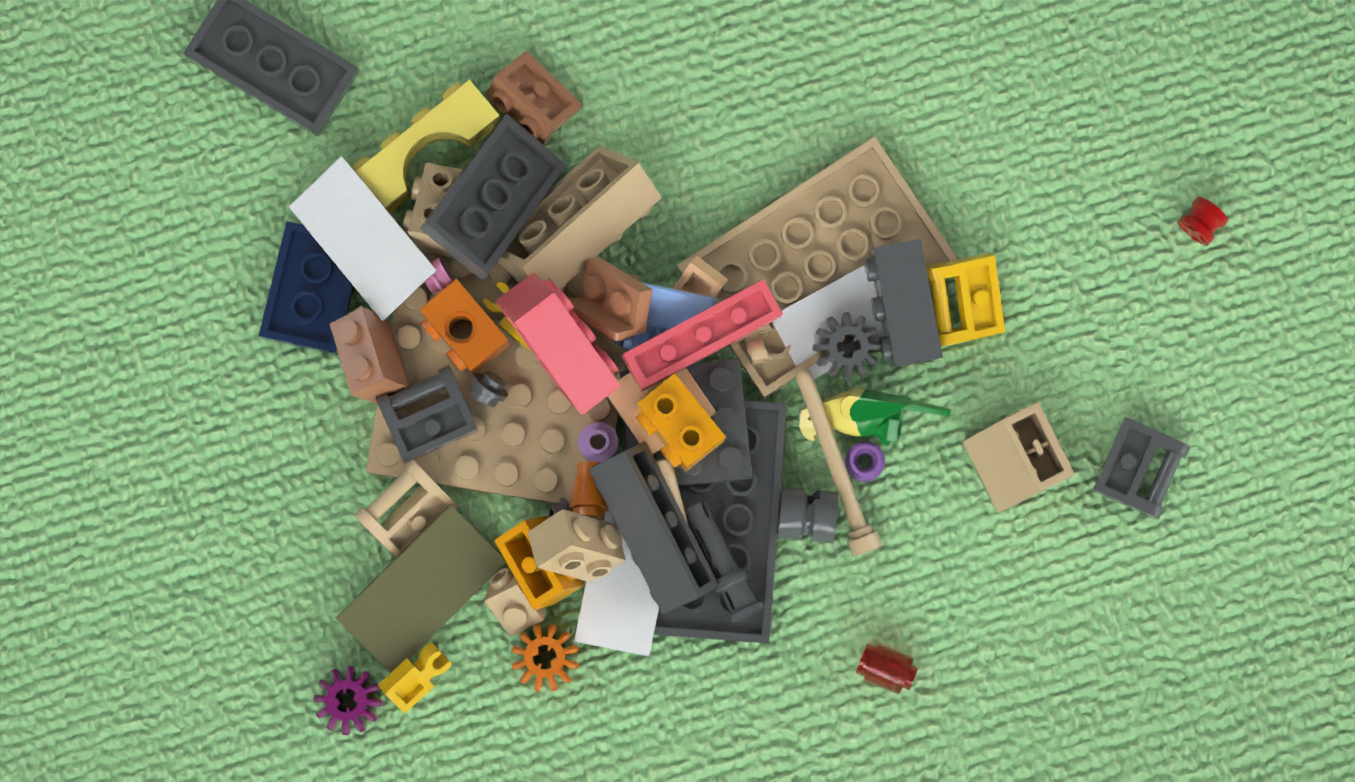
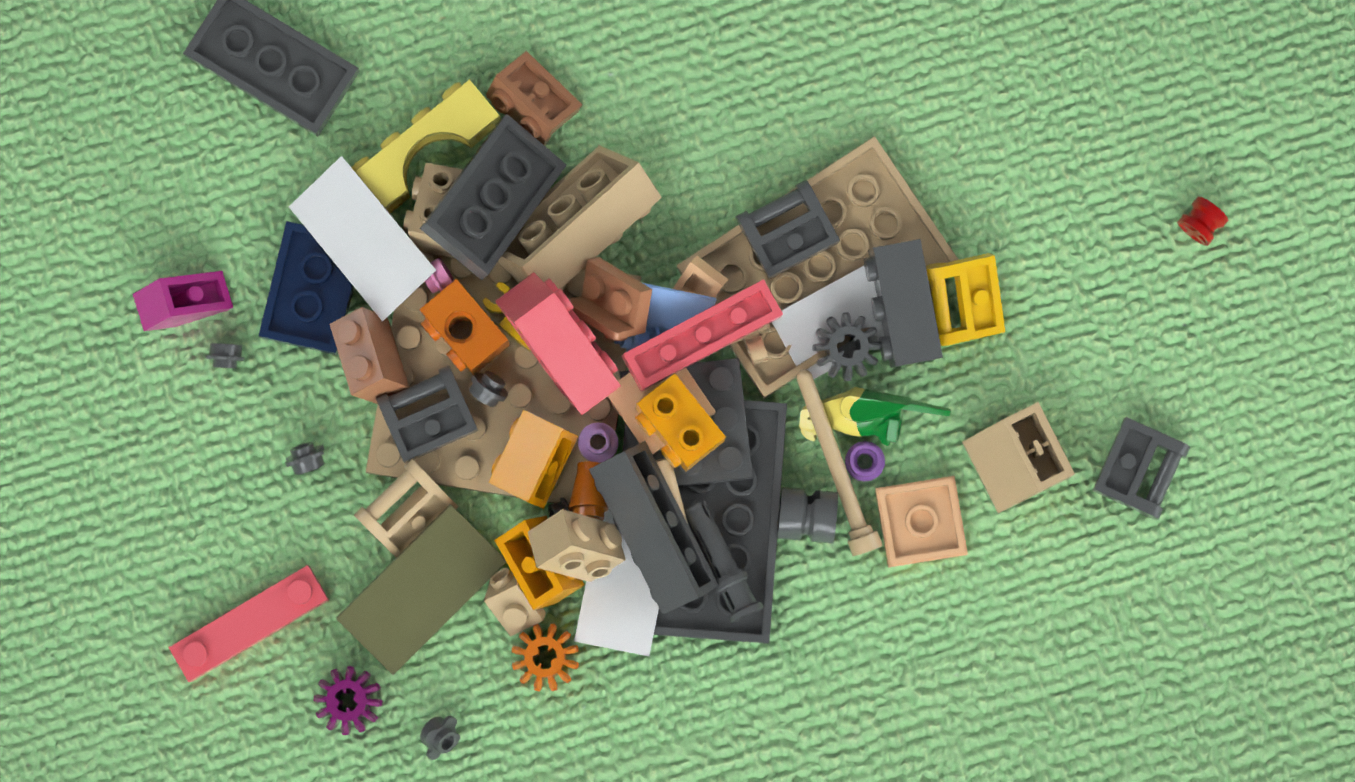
yellow plate [377,642,452,713] -> none
clear red brick [856,643,918,695] -> none
none -> dark pink slope [133,271,233,332]
none -> coral plate [168,565,329,682]
none -> dark grey plate [205,343,245,369]
none -> dark grey plate [285,442,325,475]
none -> dark grey plate [420,716,460,760]
none -> light orange brick [488,410,578,509]
none -> dark grey plate [735,180,840,279]
none -> light nougat tile [875,476,968,568]

